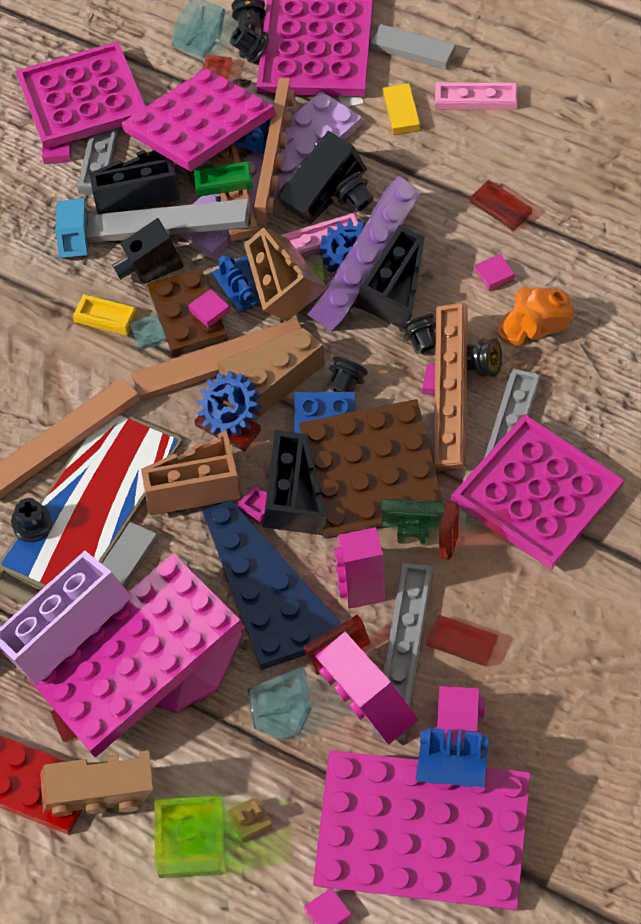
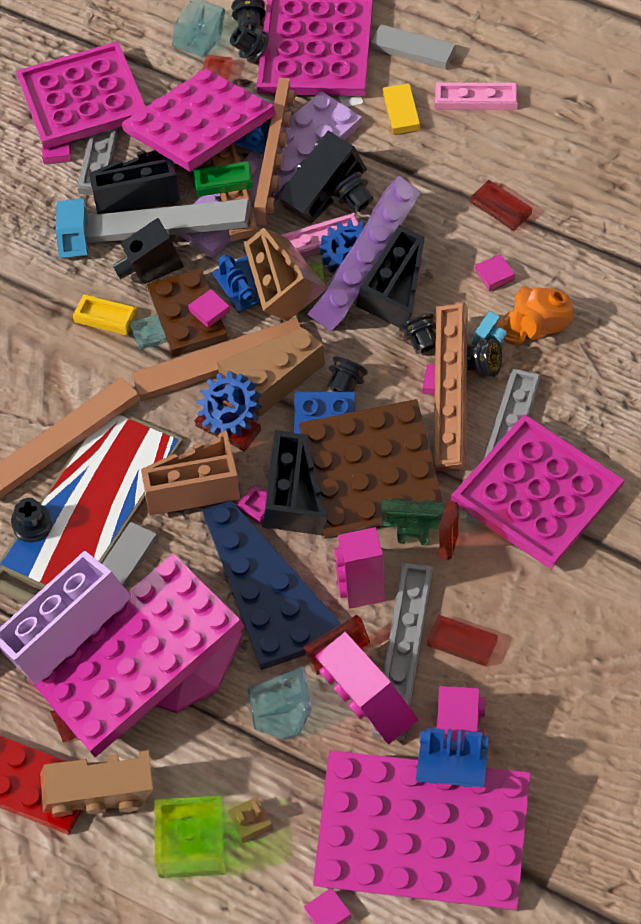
none -> medium azure tile [471,311,507,346]

